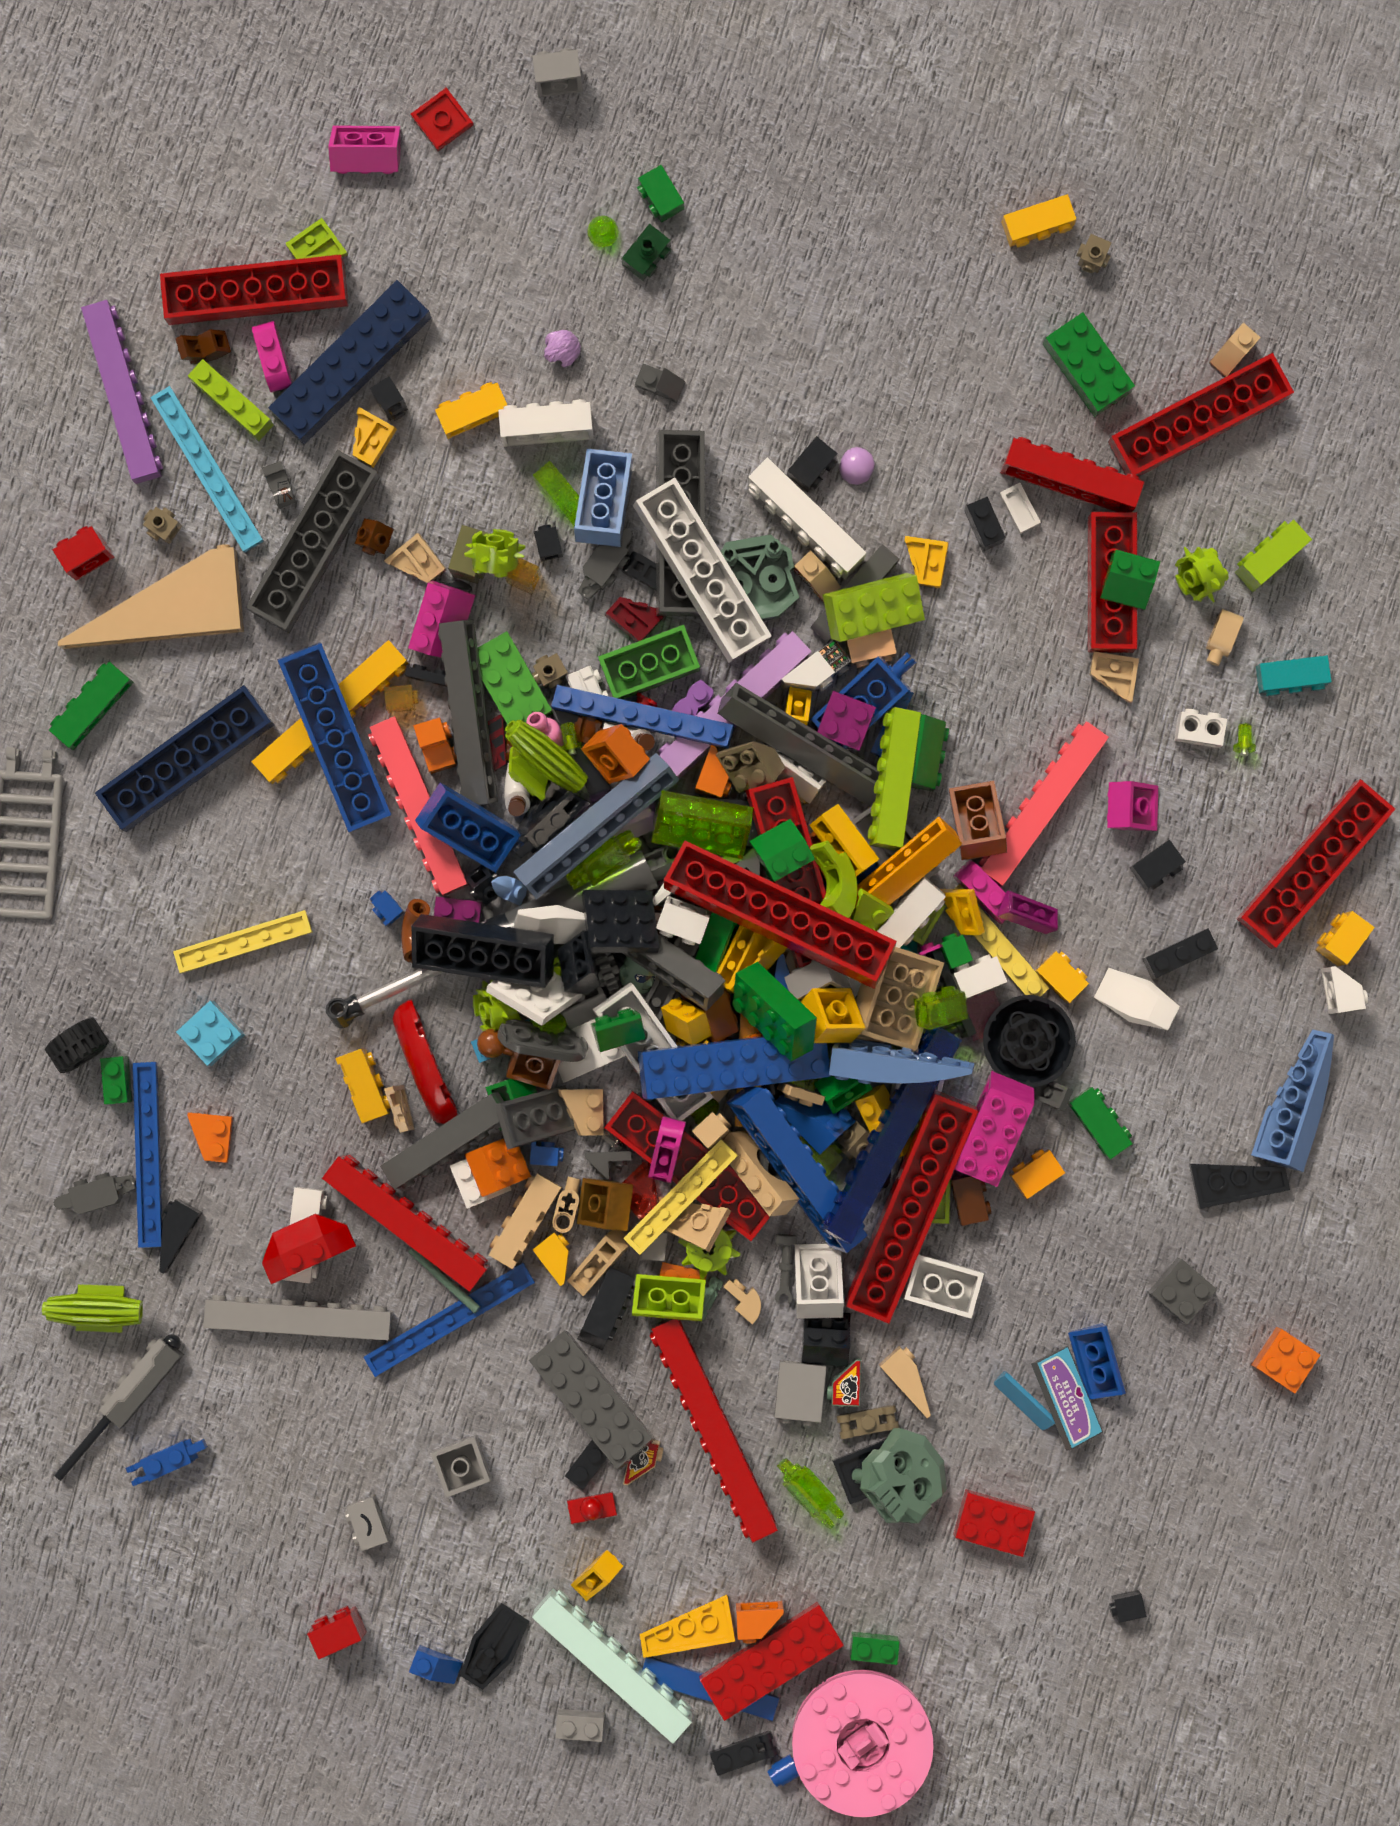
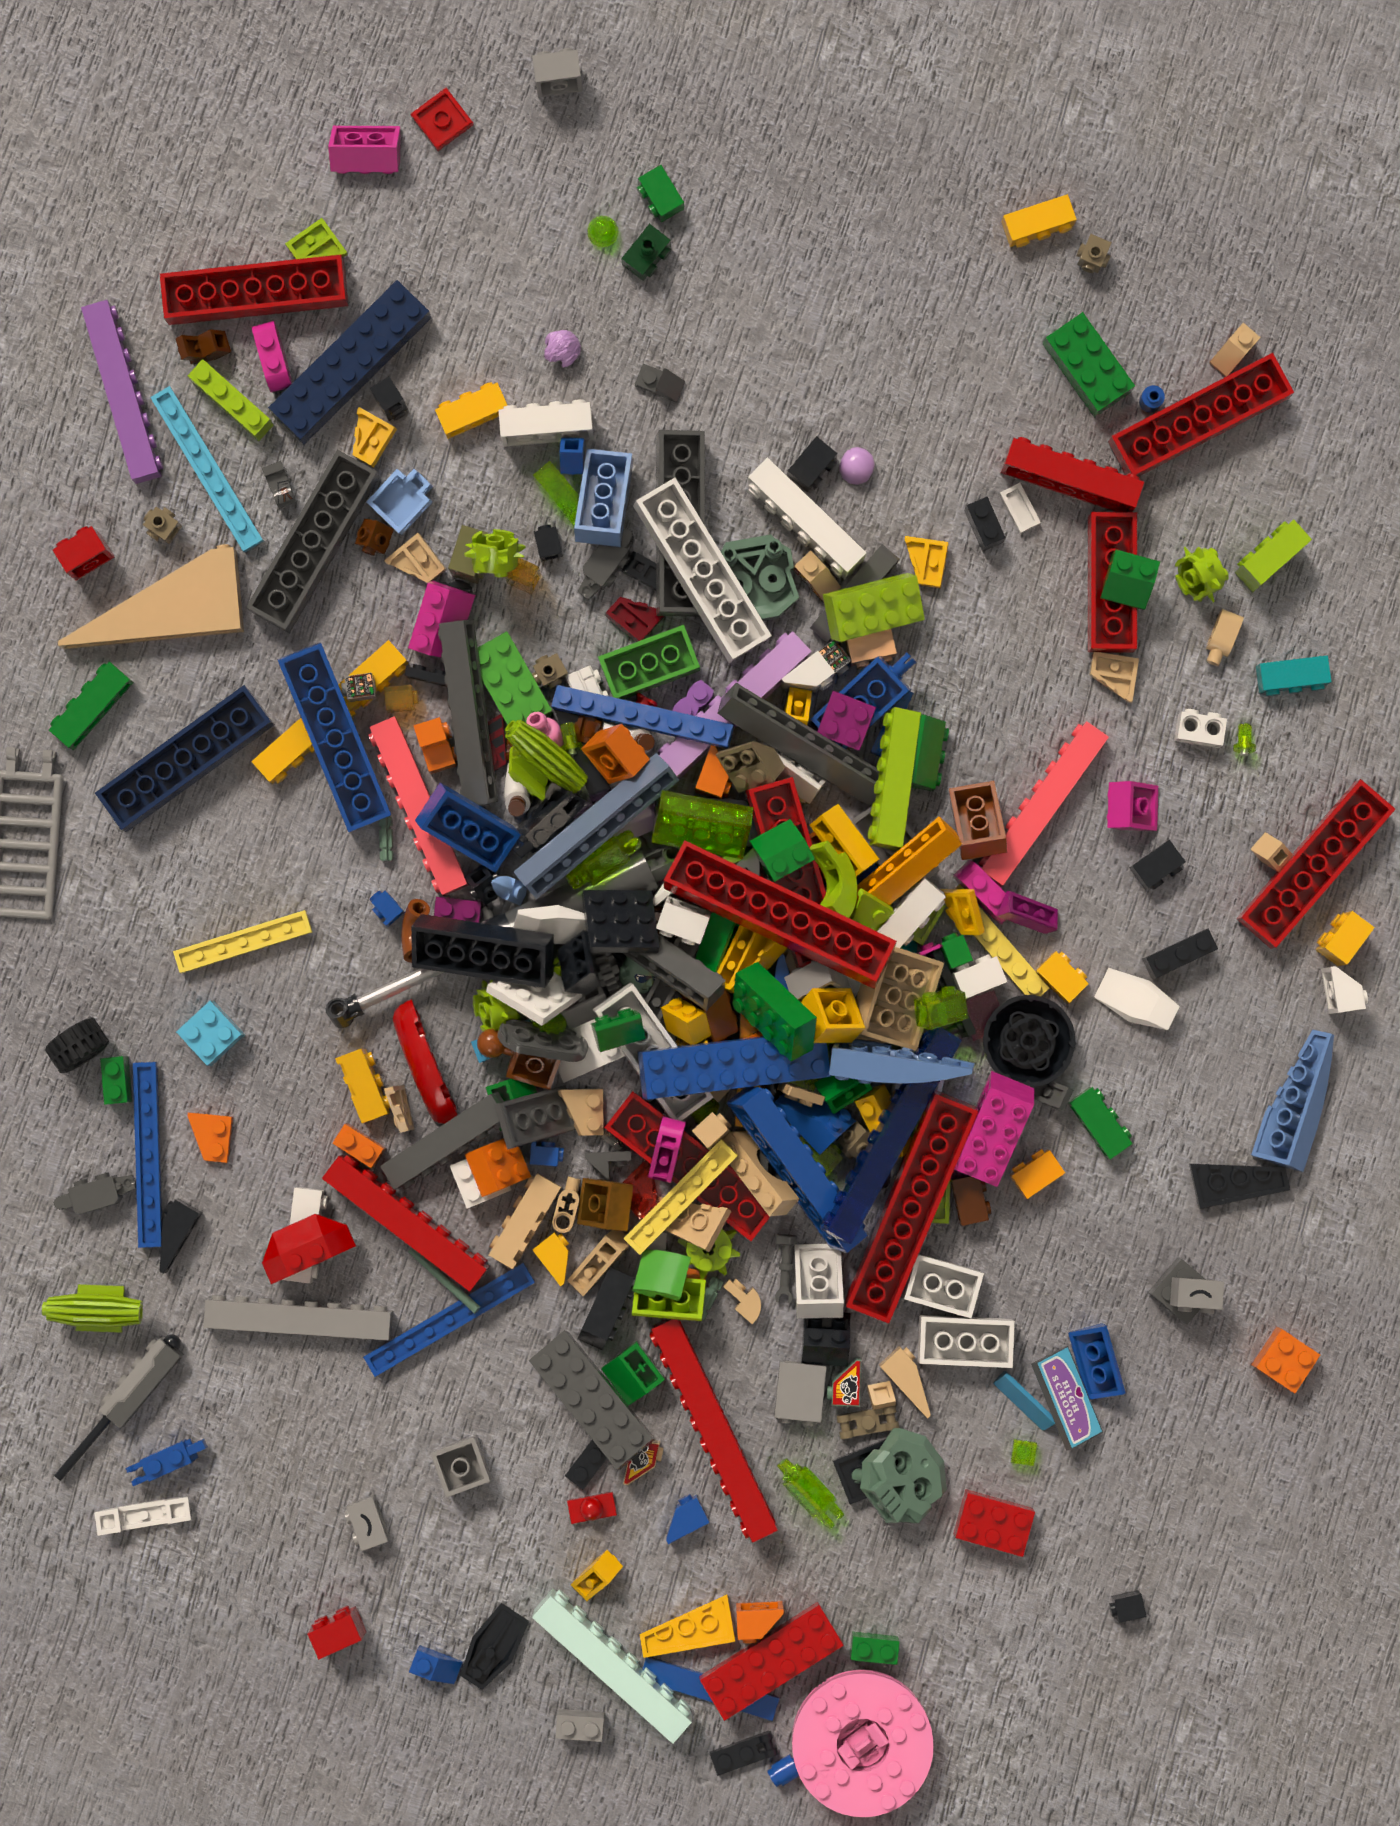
none -> white slope [94,1497,191,1536]
none -> orange brick [332,1123,386,1168]
none -> brick [341,673,377,702]
none -> light blue piece [366,469,433,535]
none -> sand green axle [379,816,393,861]
none -> blue slope [560,438,586,475]
none -> green slope [601,1340,665,1405]
none -> bright green slope [632,1249,691,1301]
none -> blue slope [666,1494,710,1544]
none -> tan plate [867,1381,896,1410]
none -> white brick [918,1315,1015,1368]
none -> clear neon green plate [1010,1439,1037,1466]
none -> blue brick [1139,385,1165,413]
none -> light grey brick [1170,1277,1224,1314]
none -> tan brick [1250,832,1293,872]

